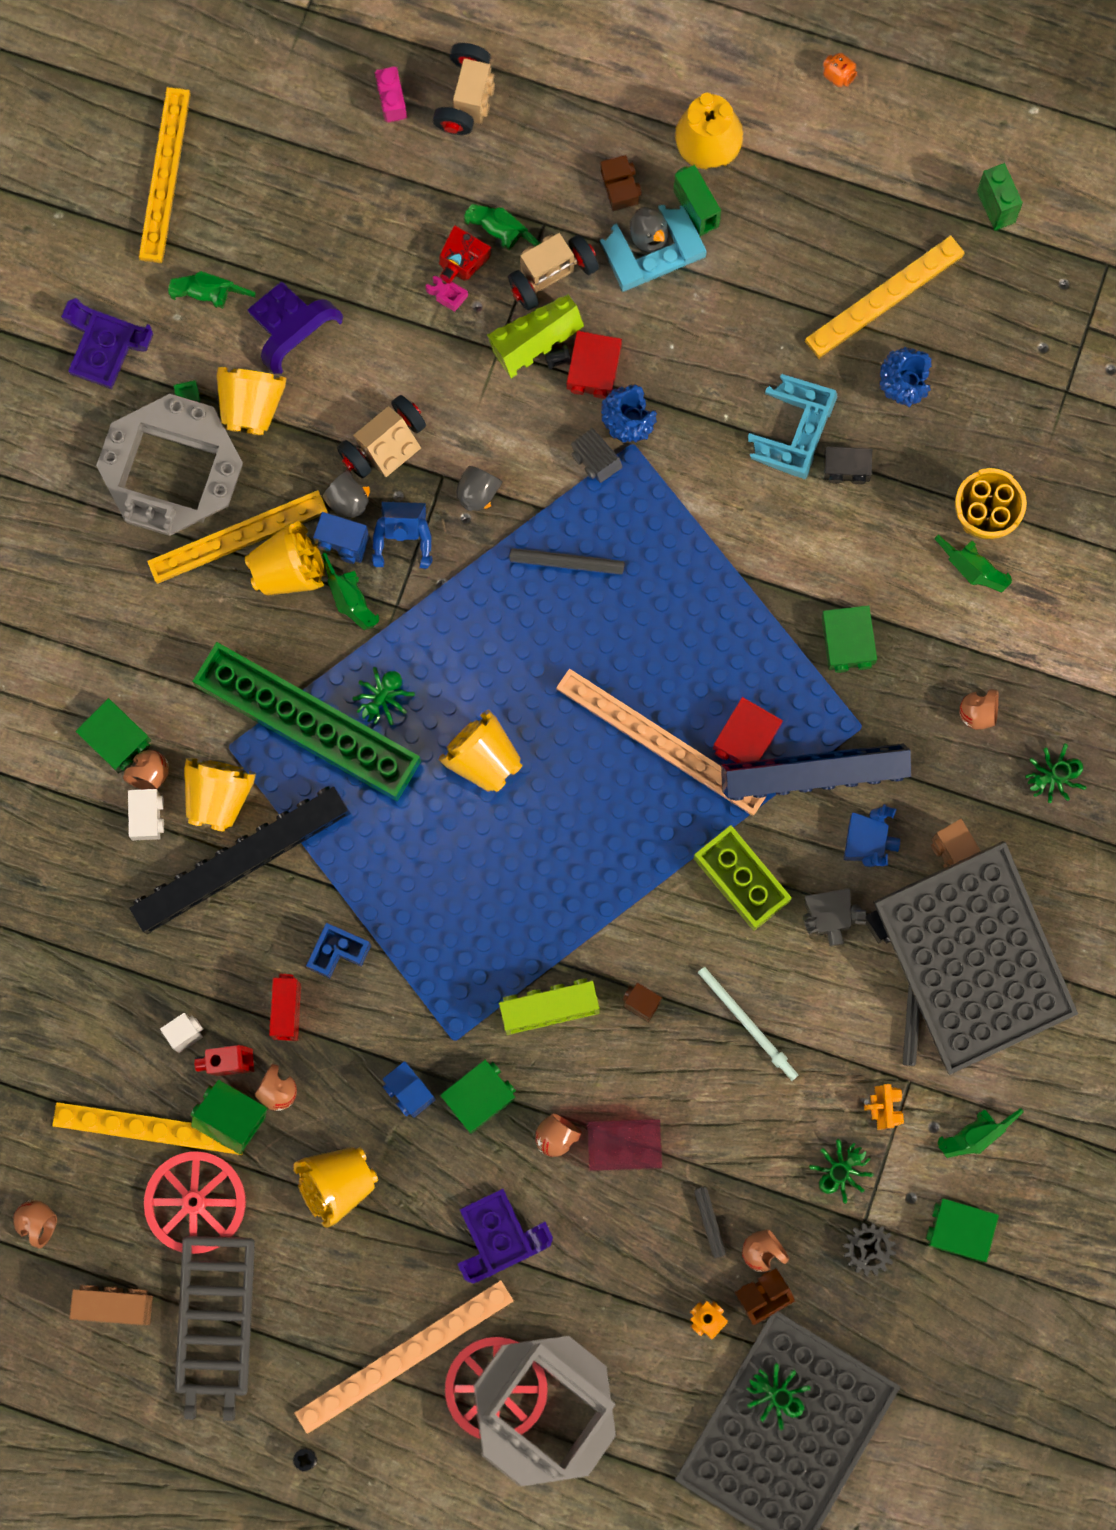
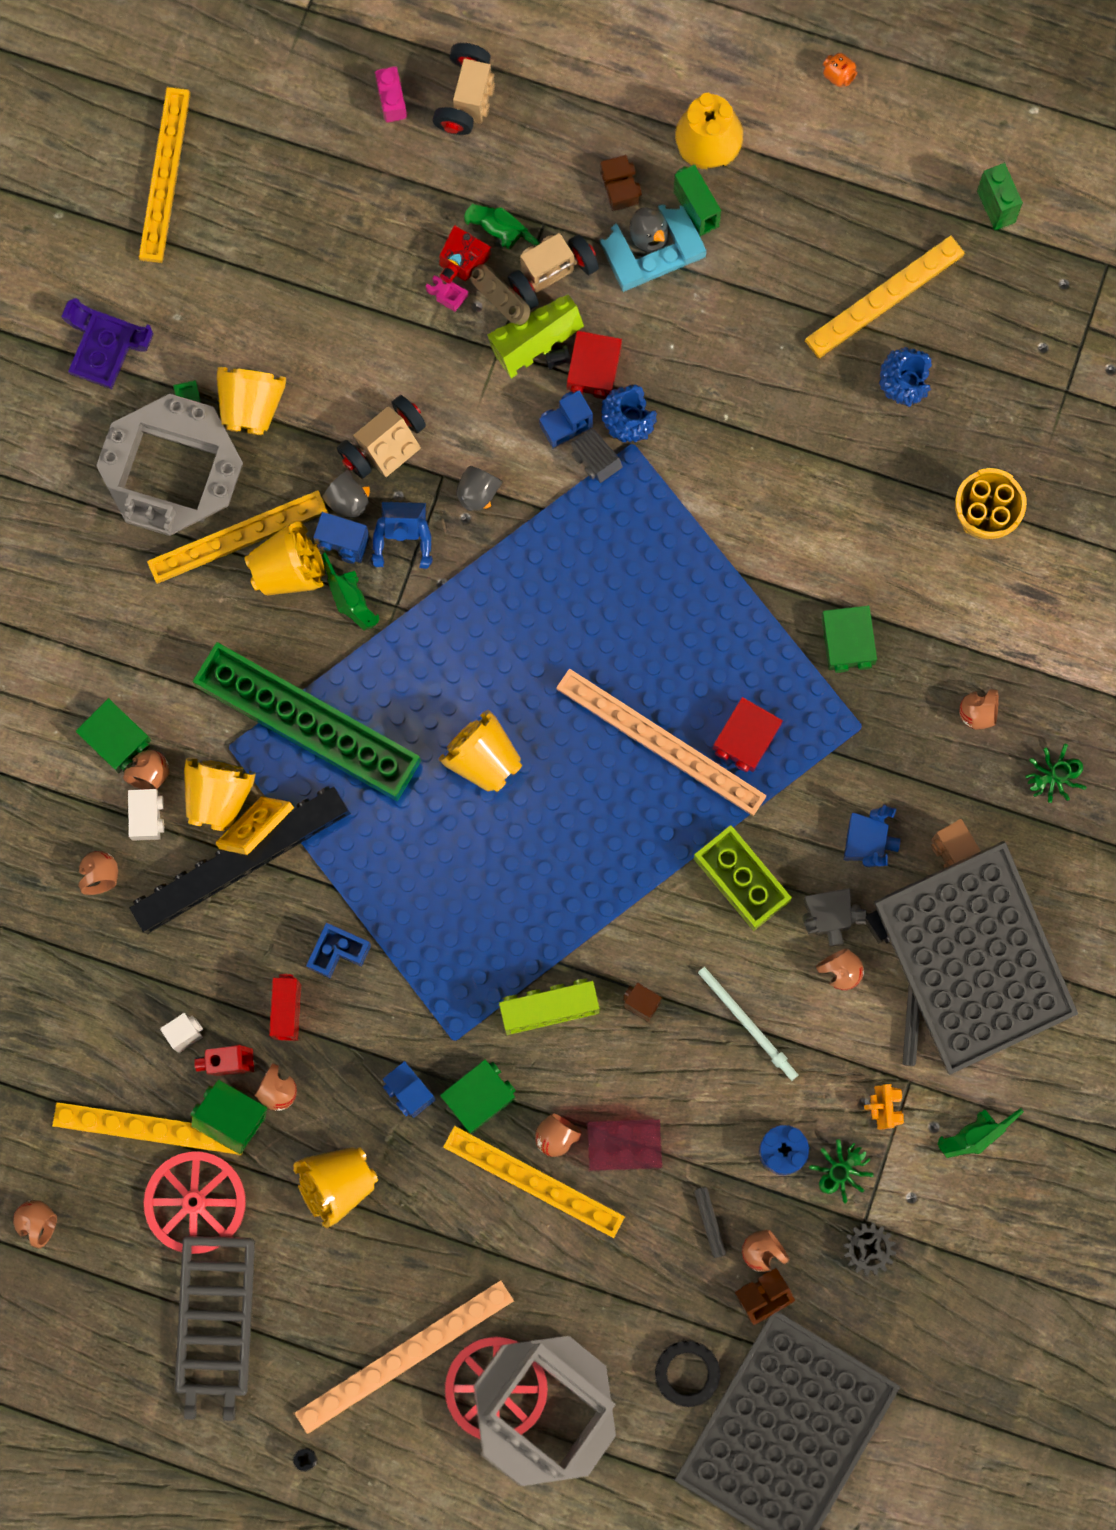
medium nougat brick [70,1285,153,1325] -> none
green animal [168,271,256,309] -> none
dark purple piece [247,281,343,374] -> none
green animal [352,667,415,726] -> none
dark purple piece [458,1189,553,1284] -> none
dark grey axle [509,548,624,575] -> none
light orange brick [690,1301,729,1340] -> none
dark blue brick [721,743,911,801] -> none
green animal [746,1363,811,1430] -> none
medium azure wedge [748,374,837,480] -> none
black brick [824,447,873,485] -> none
green brick [925,1198,999,1263] -> none
green animal [934,534,1012,593] -> none
none -> nougat helmet [79,851,118,895]
none -> yellow tile [216,797,294,855]
none -> yellow plate [443,1126,625,1238]
none -> dark tan plate [471,264,530,325]
none -> blue brick [539,390,593,448]
none -> black tyre [655,1341,720,1407]
none -> blue brick [759,1125,809,1176]
none -> nougat helmet [816,948,864,990]

